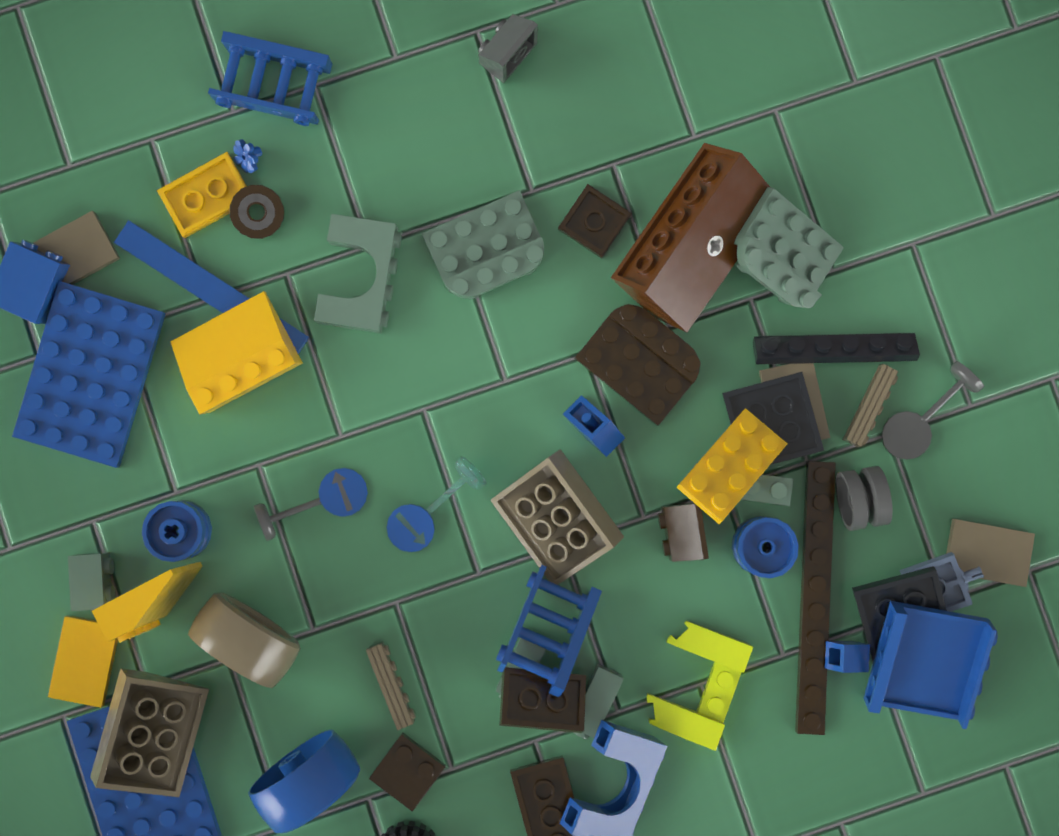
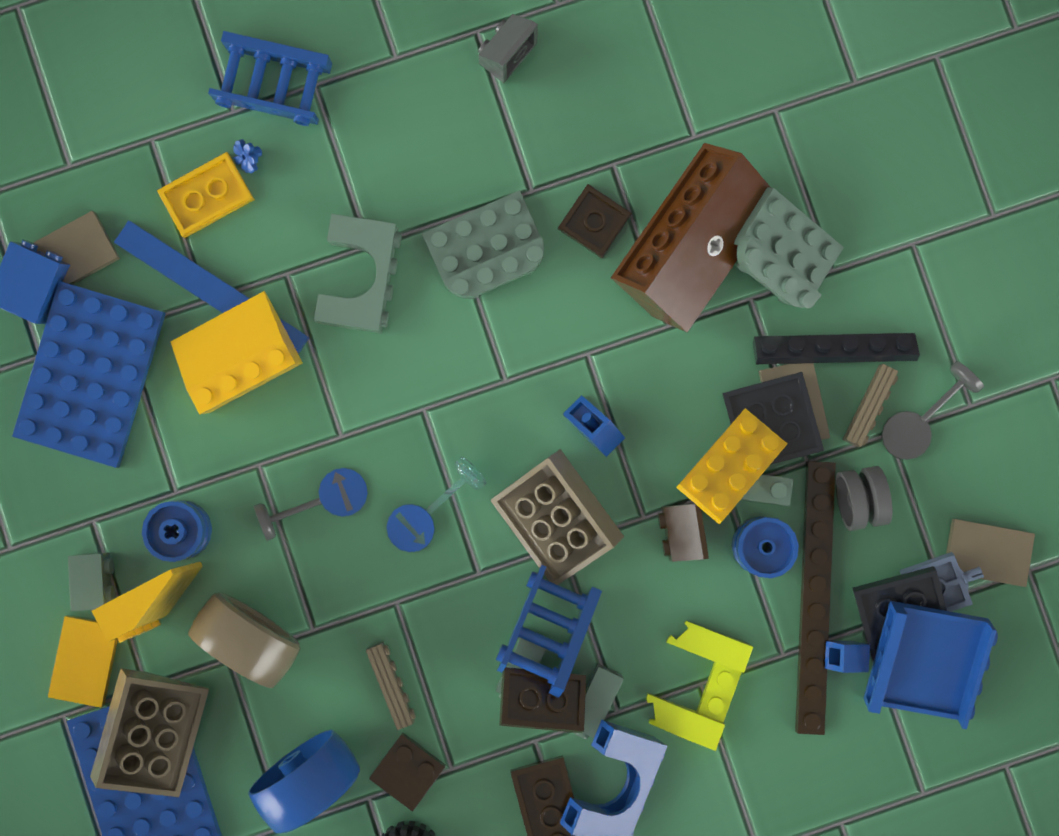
dark brown tile [230,185,284,239] -> none
dark brown plate [574,304,701,426] -> none

